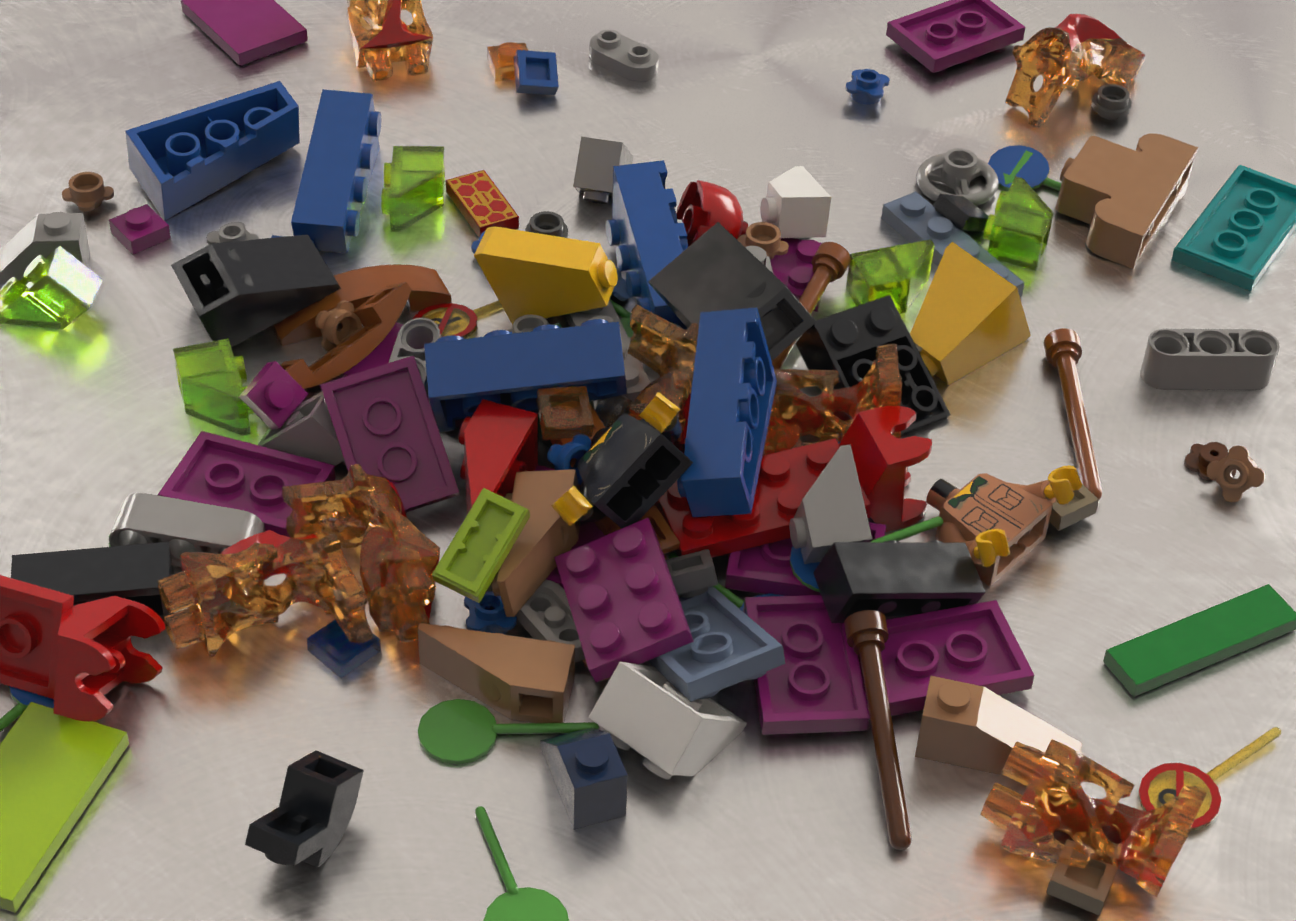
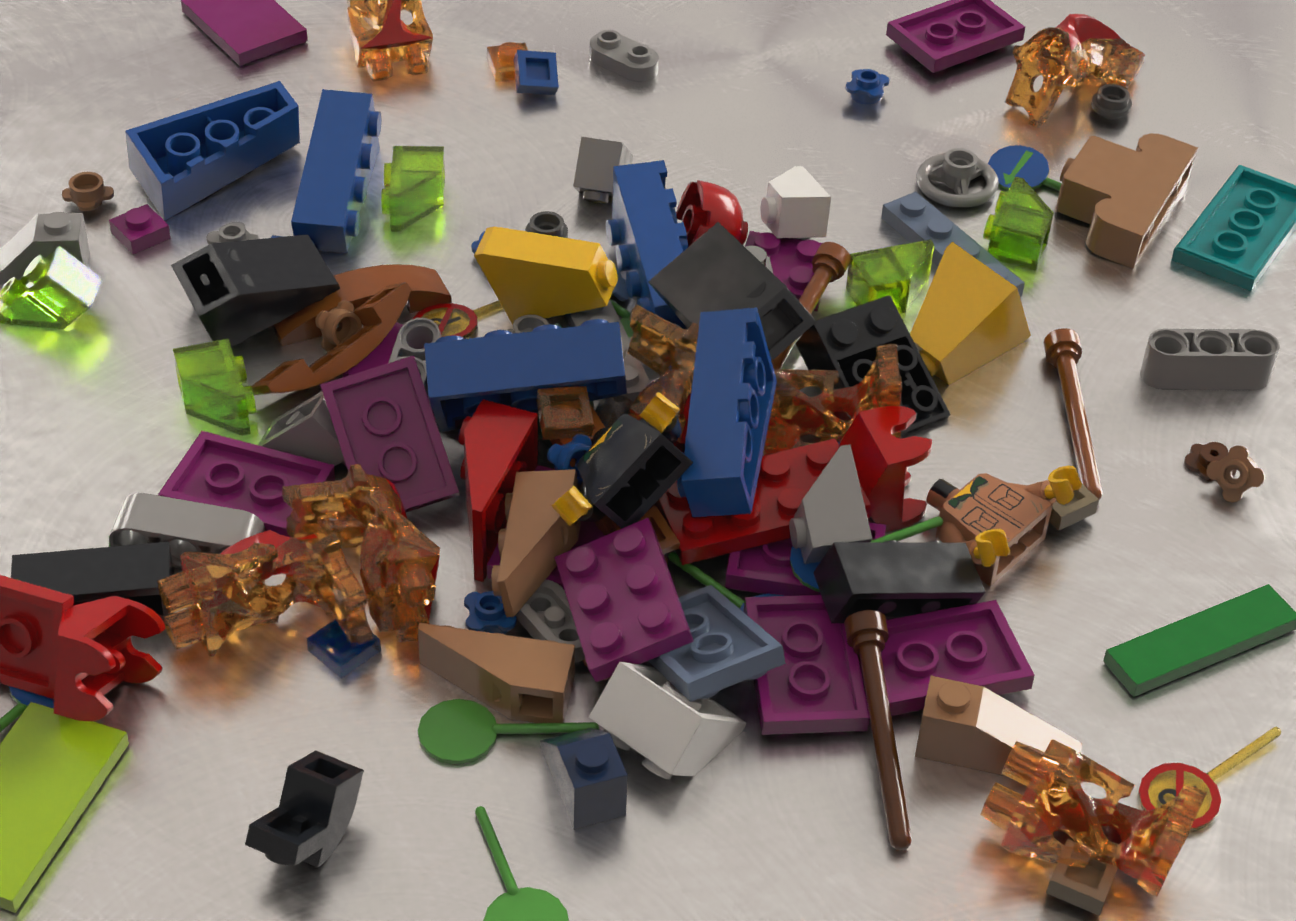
magenta plate [239,361,308,430] -> none
lime plate [432,488,530,603] -> none
red tile [446,170,519,237] -> none
dark grey plate [665,549,719,598] -> none
medium nougat plate [737,222,789,260] -> none
black tile [933,194,992,232] -> none

